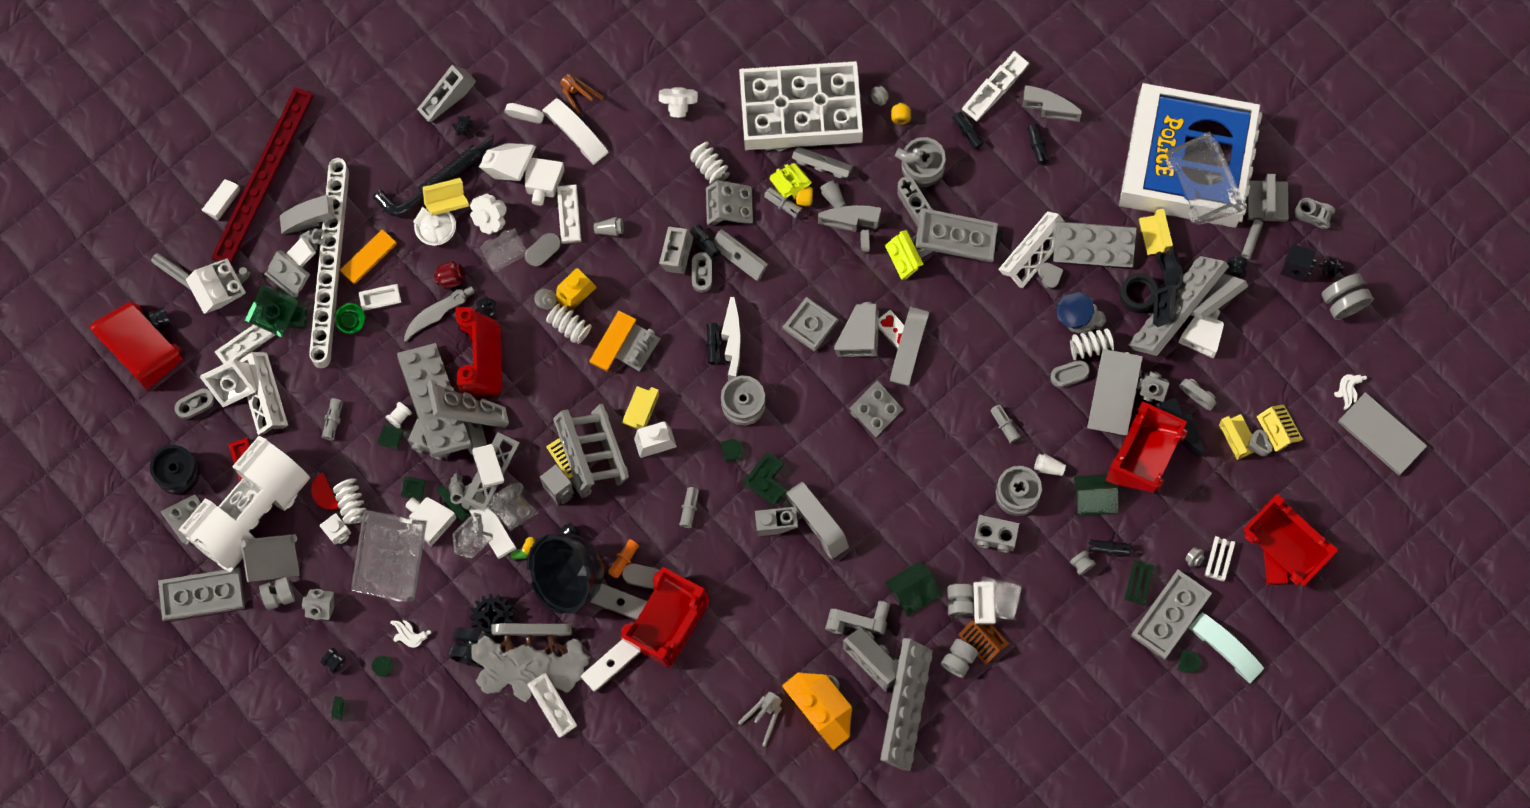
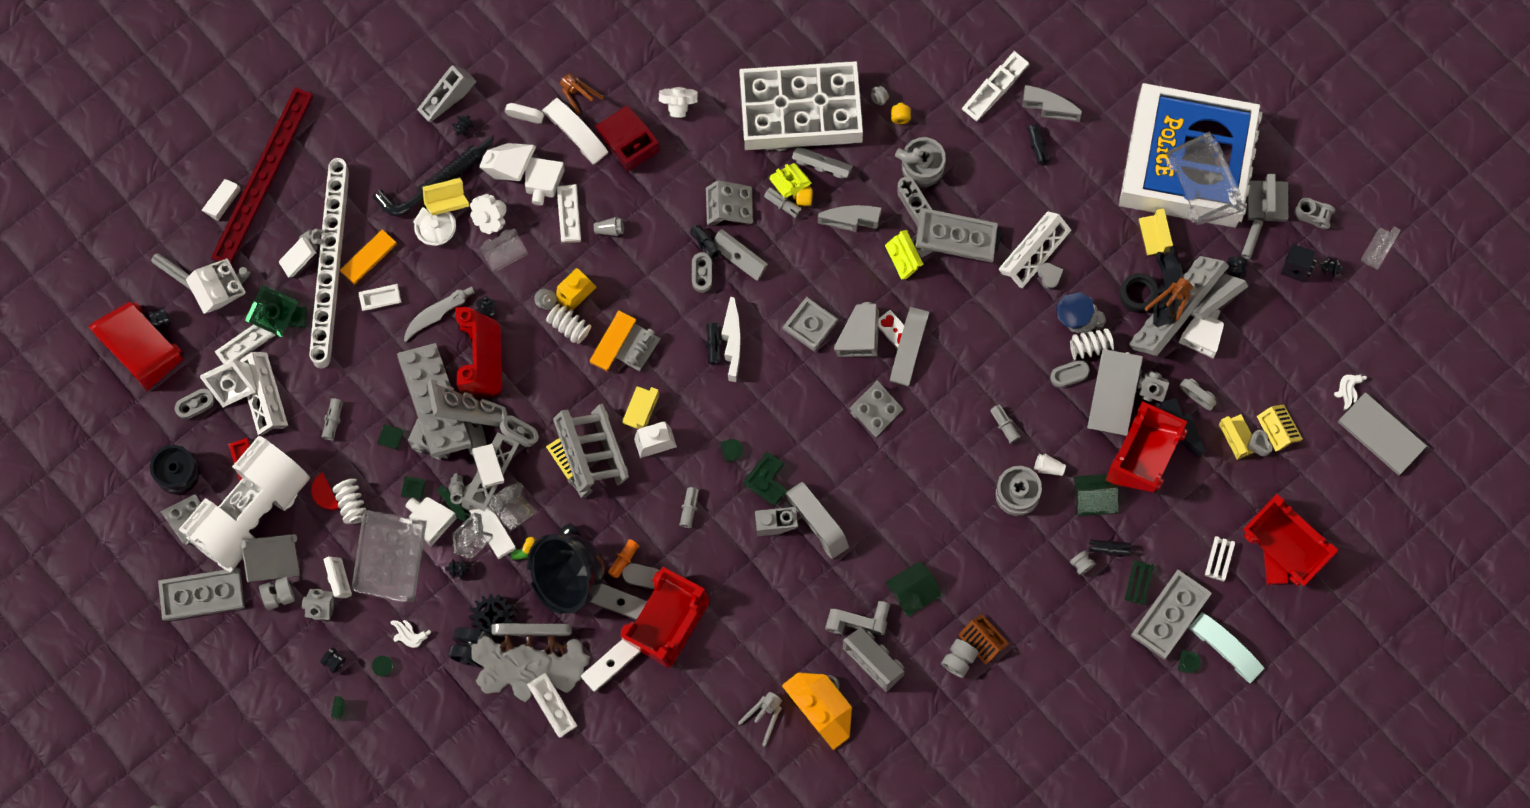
light grey plate [265,250,310,298] -> none
light grey slope [280,195,335,235] -> none
white bracket [319,513,351,545] -> none
green hair [335,303,366,334] -> none
white bush [385,402,412,429] -> none
dark red head [434,261,465,290] -> none
light grey tile [525,233,560,266] -> none
light grey brick [540,465,574,505] -> none
light grey brick [659,227,693,274] -> none
white piece [690,142,730,185] -> none
light grey wheel [721,375,766,426] -> none
light grey cone [820,180,846,208] -> none
light grey tile [860,230,869,252] -> none
light grey plate [881,638,933,771] -> none
light grey wheel [948,584,974,618] -> none
black pin [952,111,984,150] -> none
light grey brick [973,515,1019,553] -> none
white tile [973,582,996,624] -> none
clear hinge [981,576,1022,621] -> none
light grey plate [1053,221,1136,268] -> none
light grey plate [1185,547,1204,567] -> none
light grey wheel [1321,273,1374,320] -> none
none -> white plate [323,556,352,598]
none -> black wheel [445,558,470,579]
none -> light grey plate [500,416,539,447]
none -> dark red slope [595,106,660,172]
none -> dark orange plant [1145,278,1193,321]
none -> clear bracket [1361,226,1401,270]

